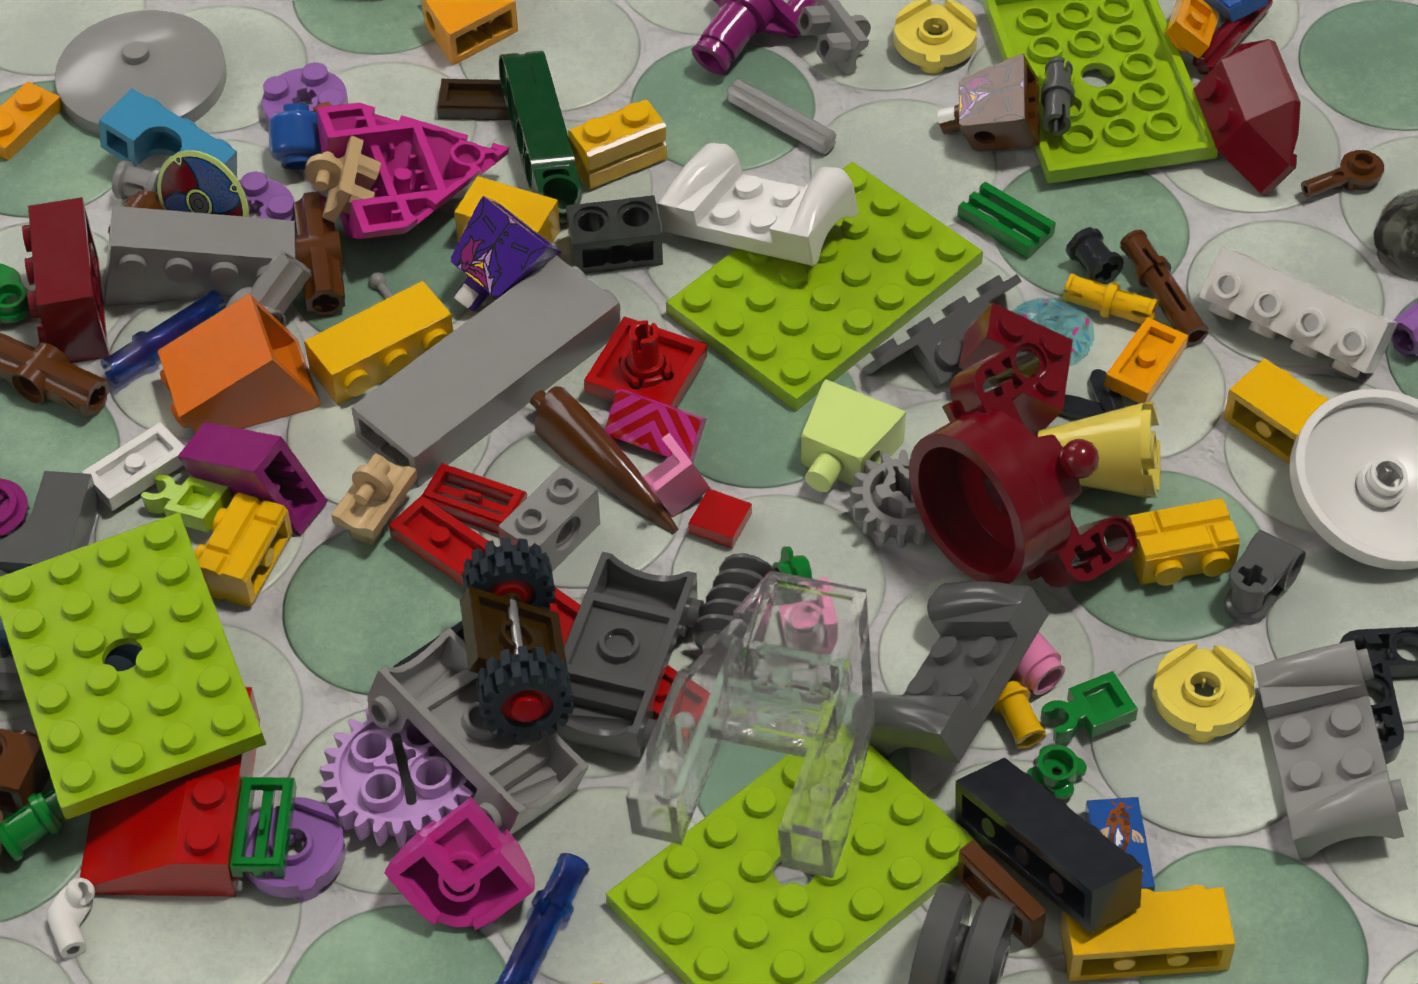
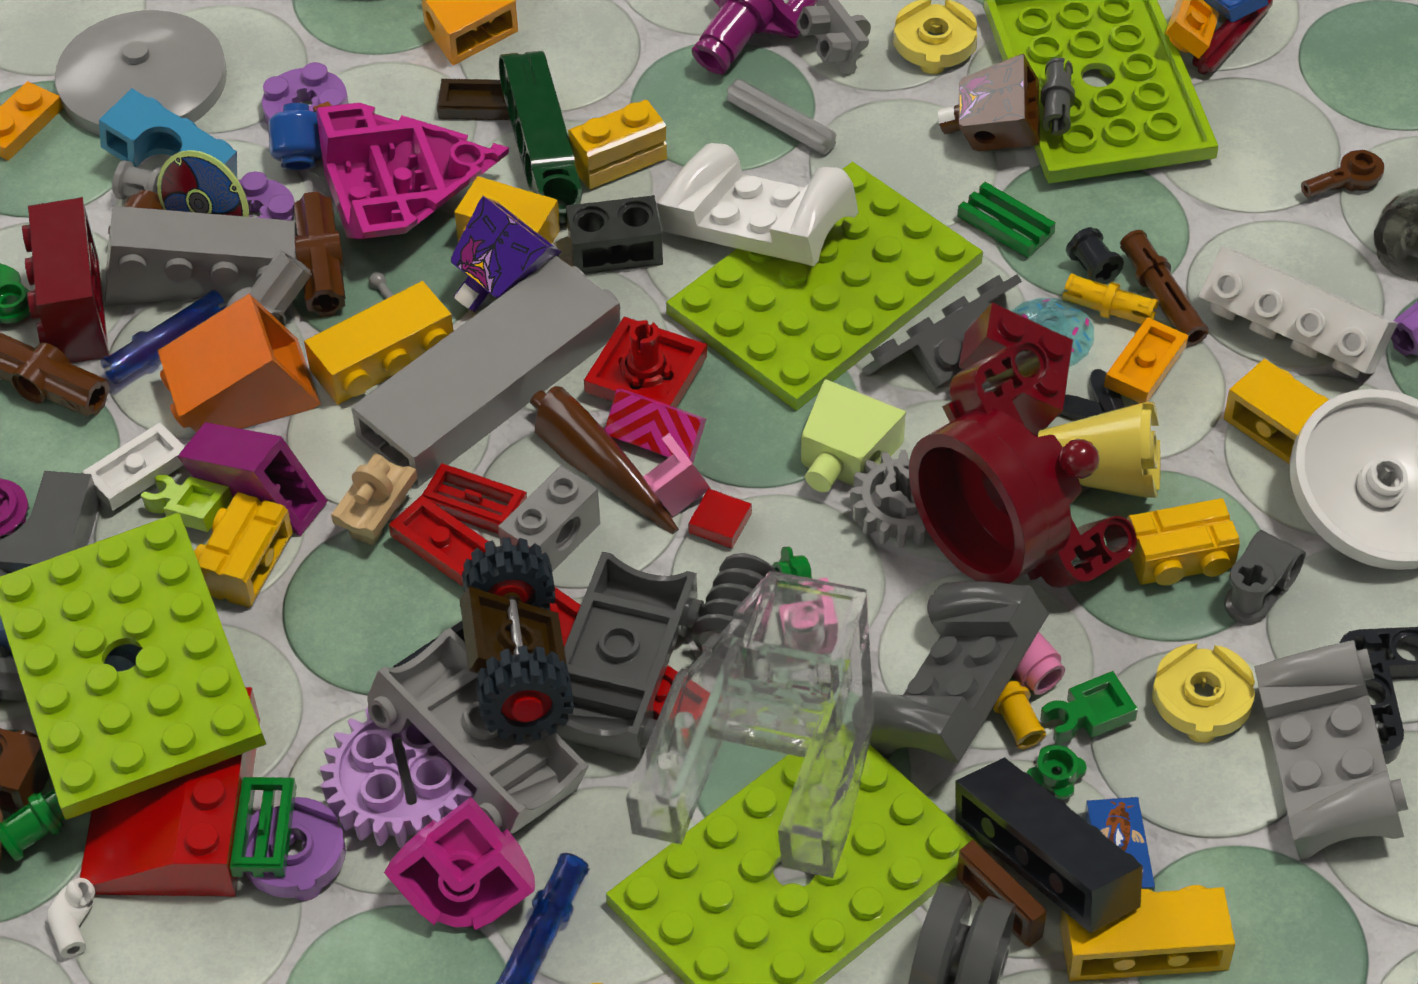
tan hips [305,135,381,223] -> none
dark red wedge [1193,39,1301,196] -> none

